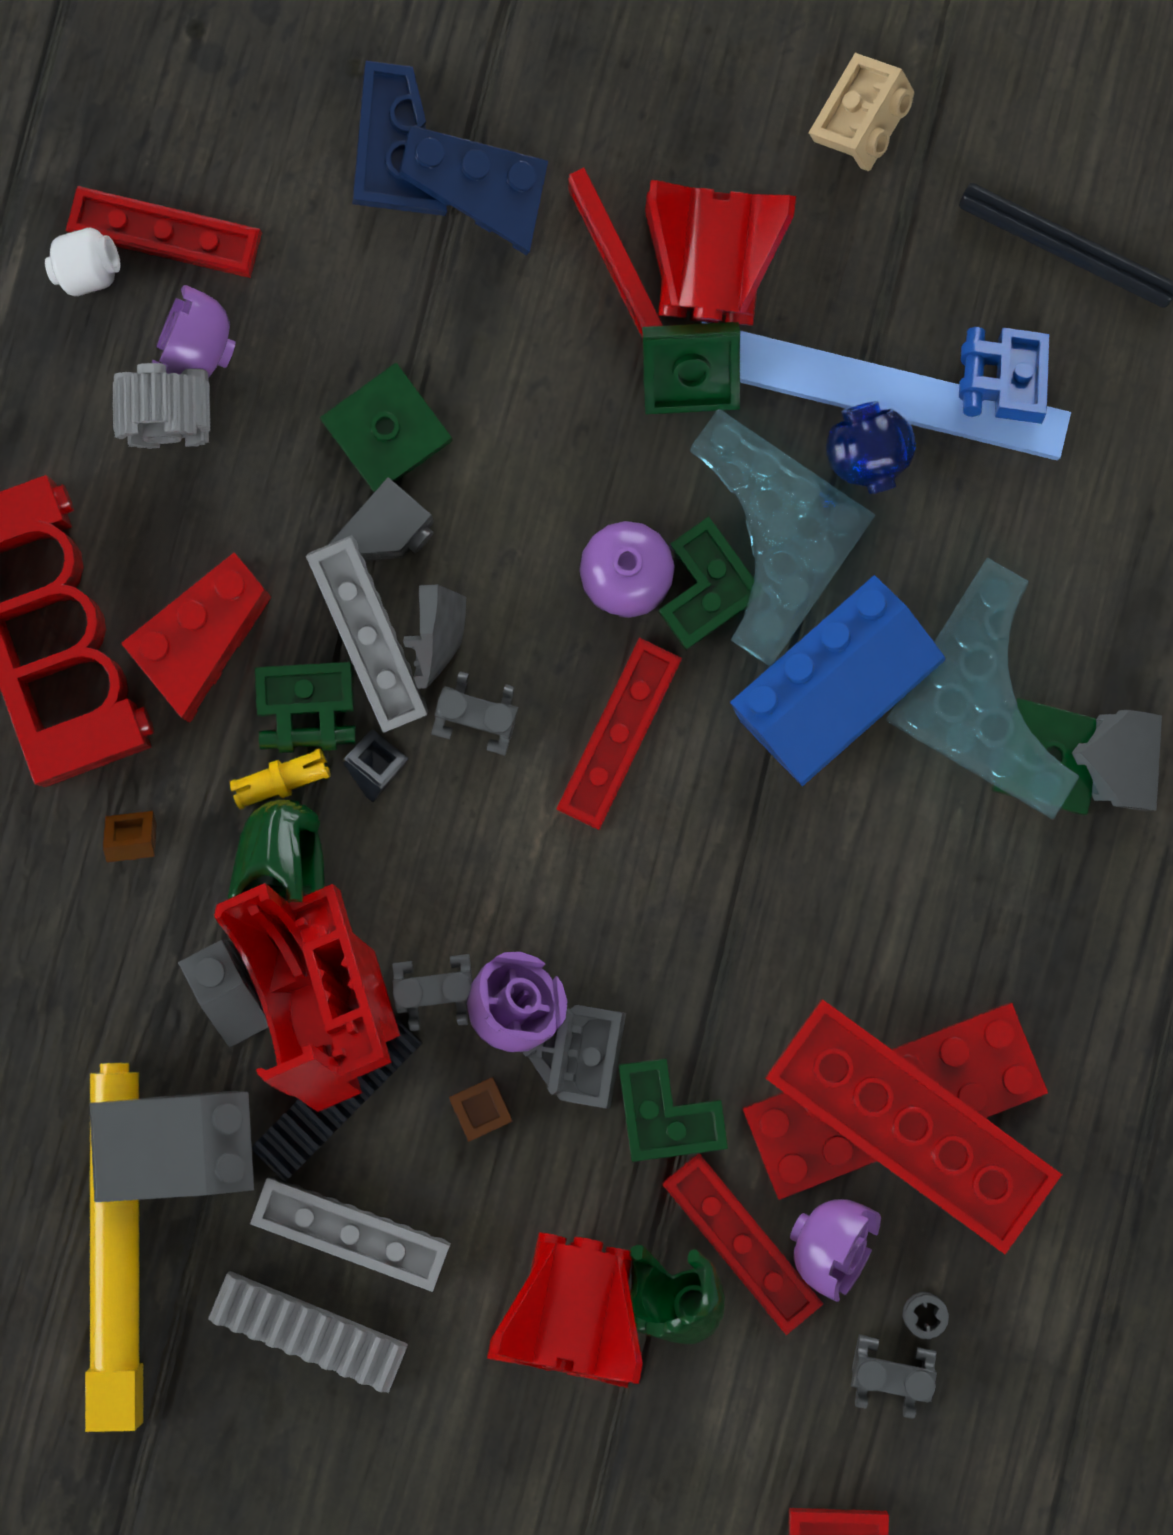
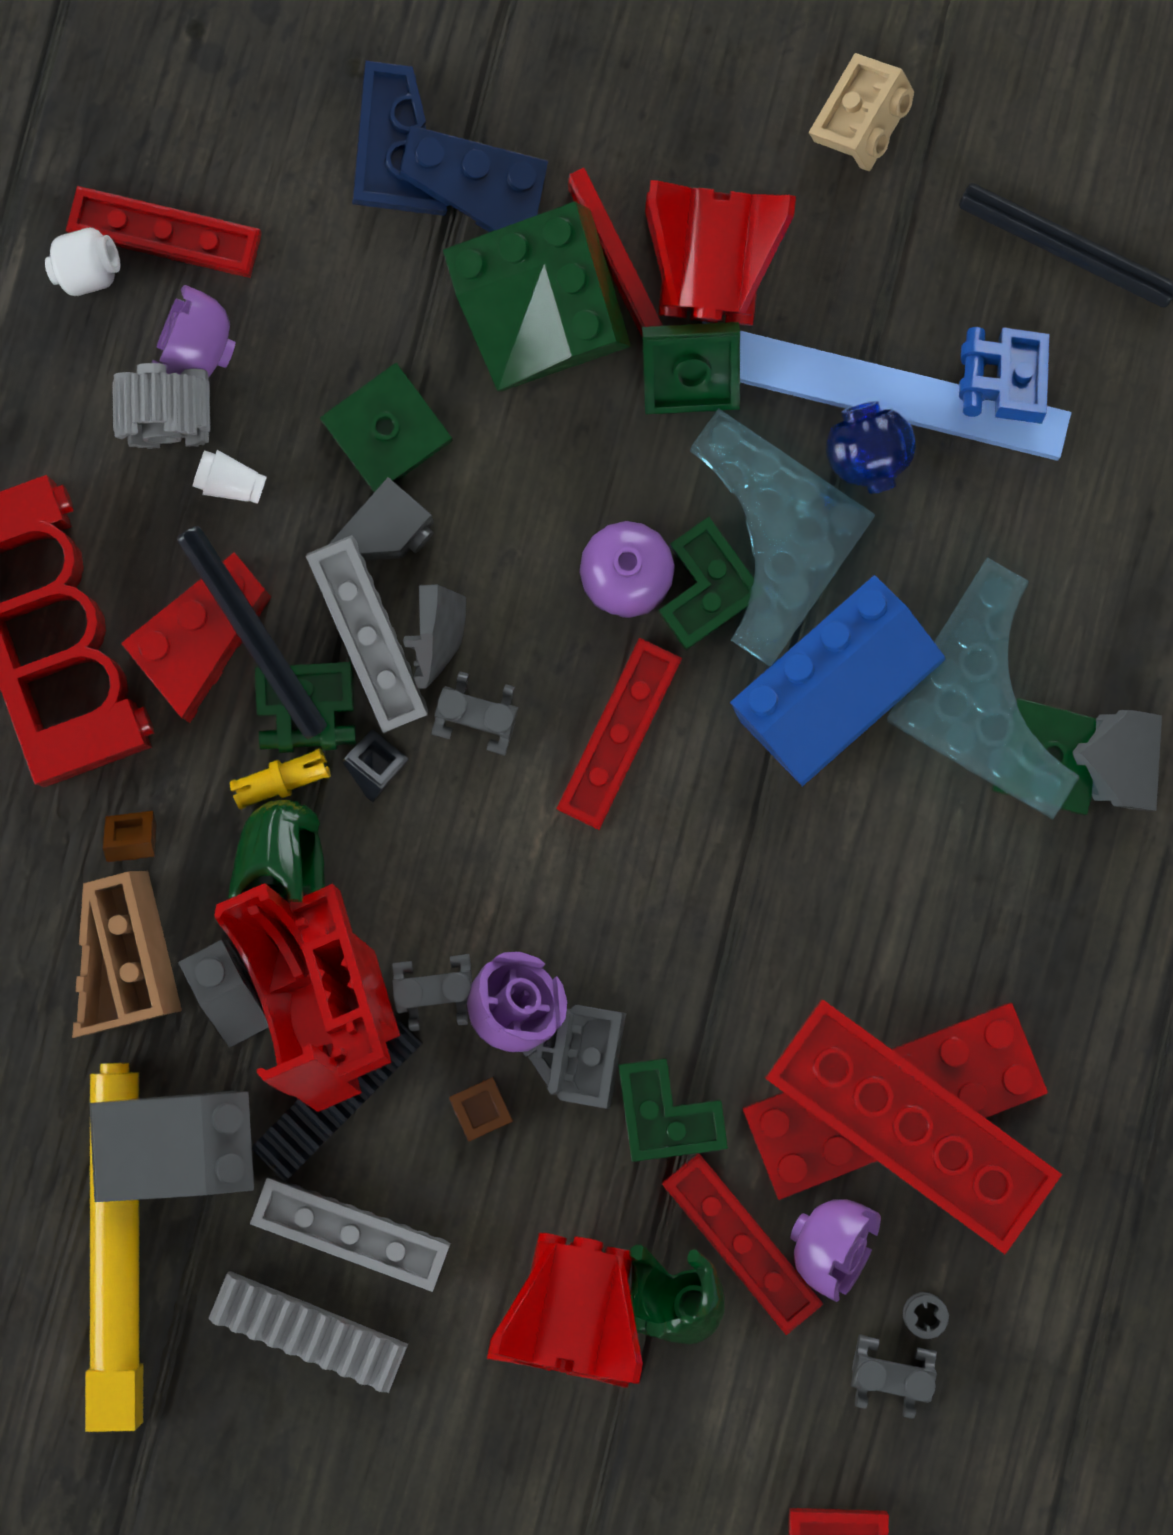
none -> medium nougat wedge [72,871,182,1038]
none -> black axle [177,526,327,739]
none -> white cone [193,450,267,504]
none -> dark green slope [443,201,631,392]

